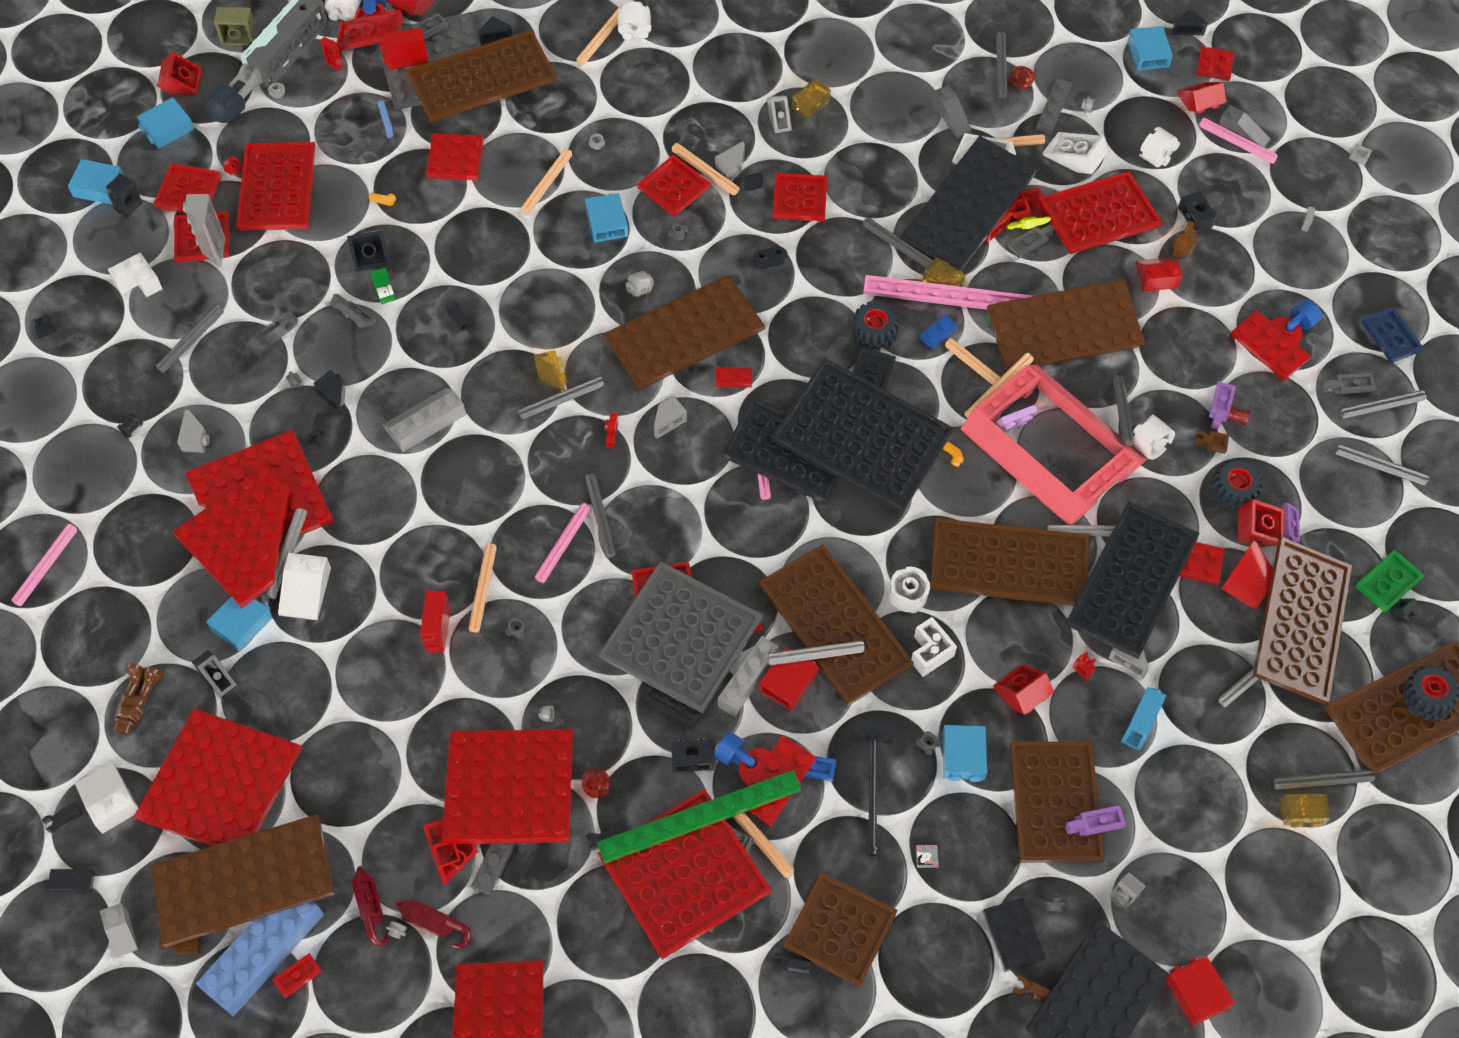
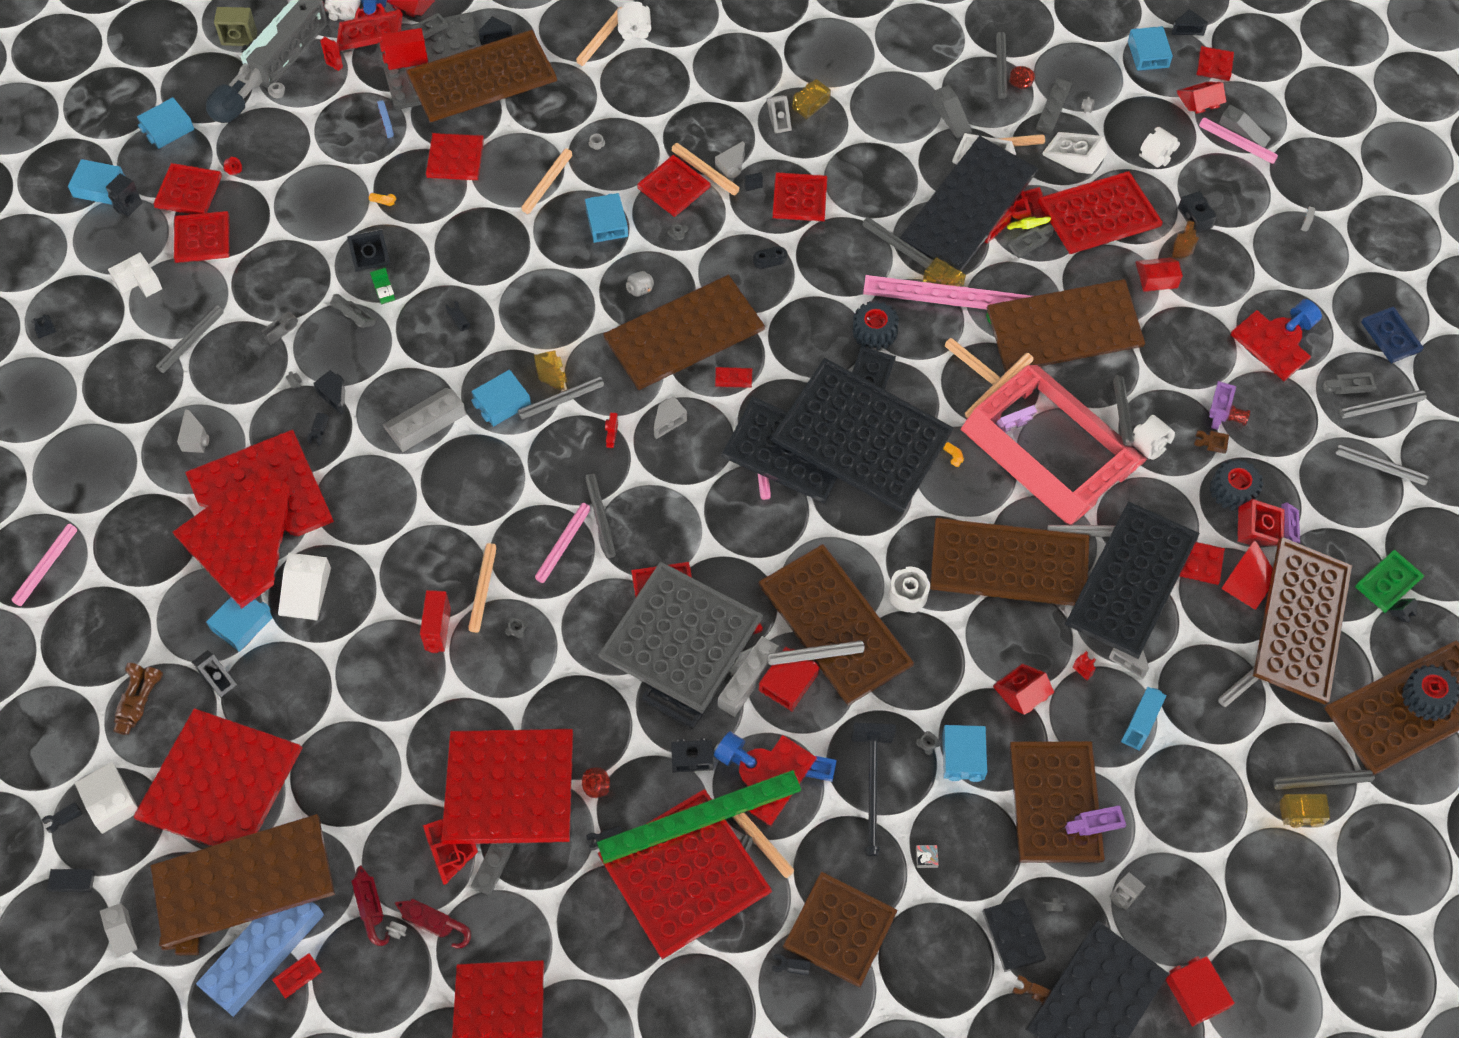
black bush [117,413,143,438] -> none
red slope [157,51,202,95] -> none
light grey slope [183,194,225,267] -> none
red plate [236,142,316,231] -> none
light grey axle [265,508,307,599] -> none
light grey hinge [538,706,554,722] -> none
white brick [911,617,957,677] -> none
blue plate [919,315,958,350] -> none
light grey tile [1349,144,1373,166] -> none
none -> dark azure brick [471,370,531,427]

